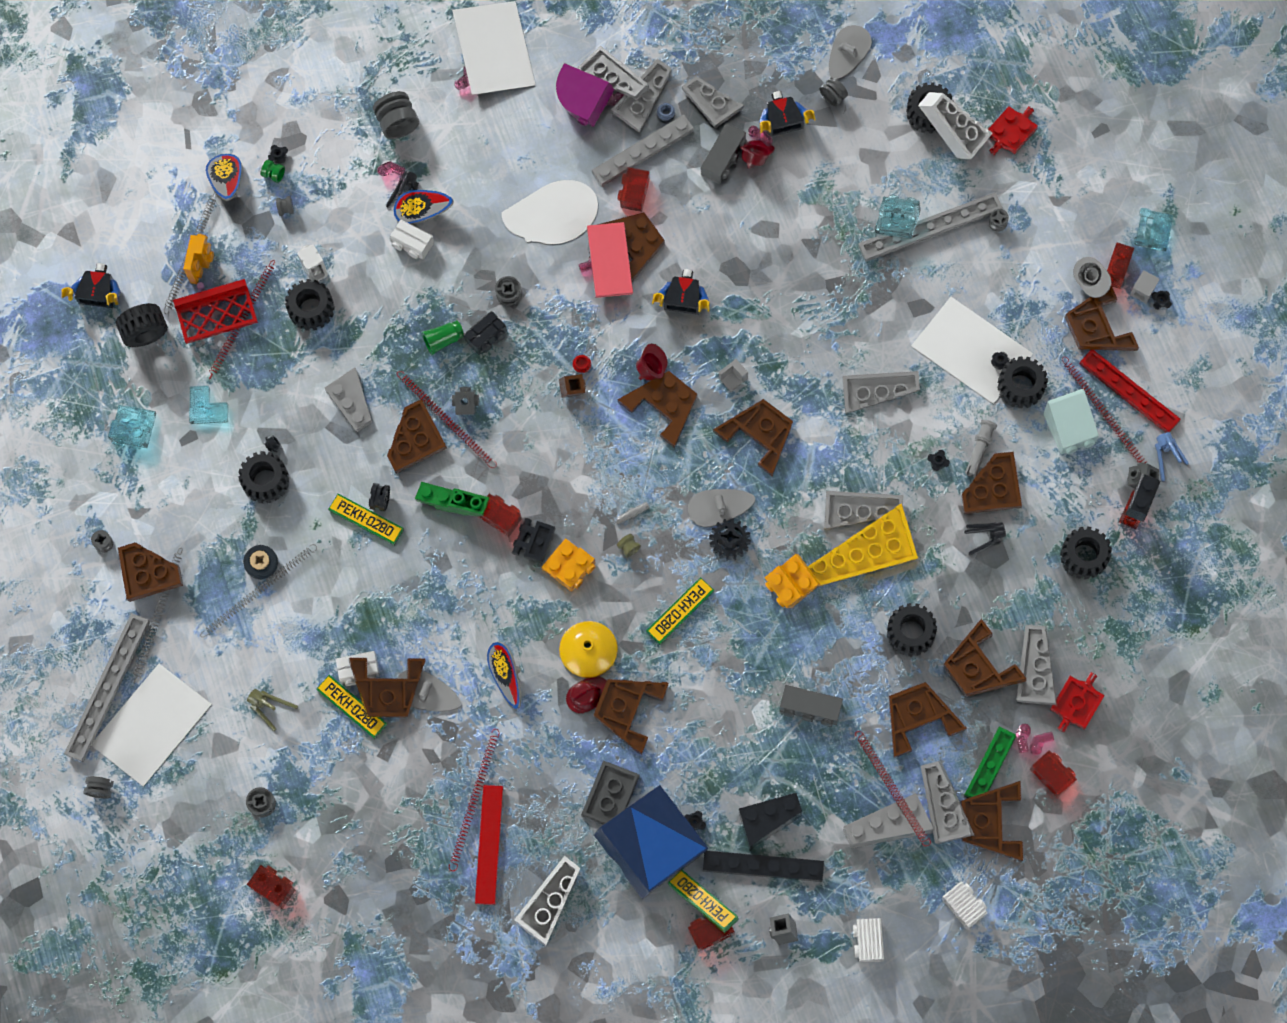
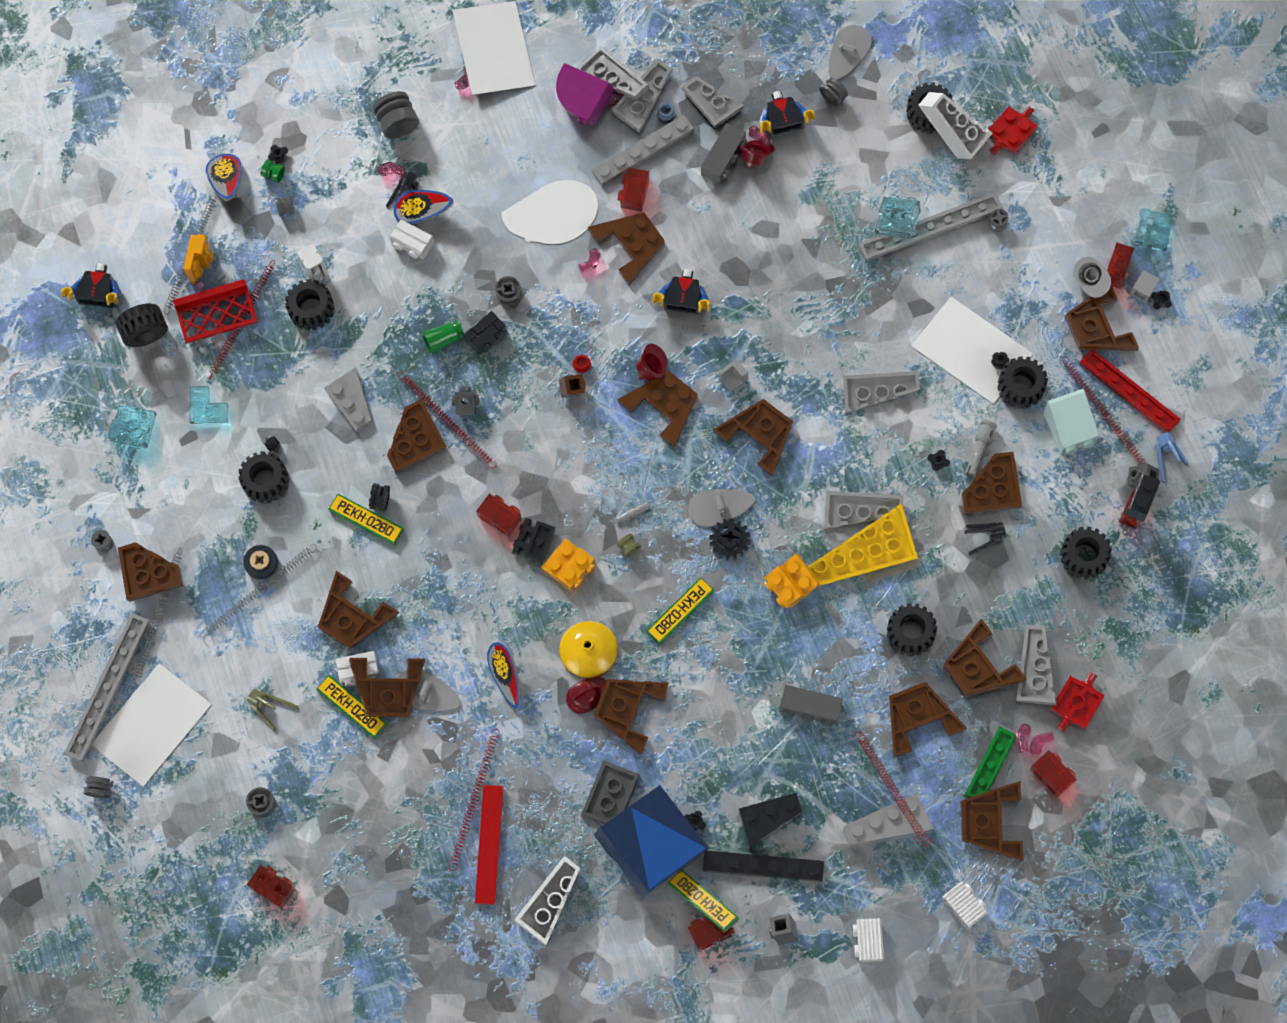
green slope [415,482,490,516] -> none
coral tile [587,222,633,298] -> none
light grey wing [921,761,974,844] -> none
none -> reddish brown wing [318,571,399,650]

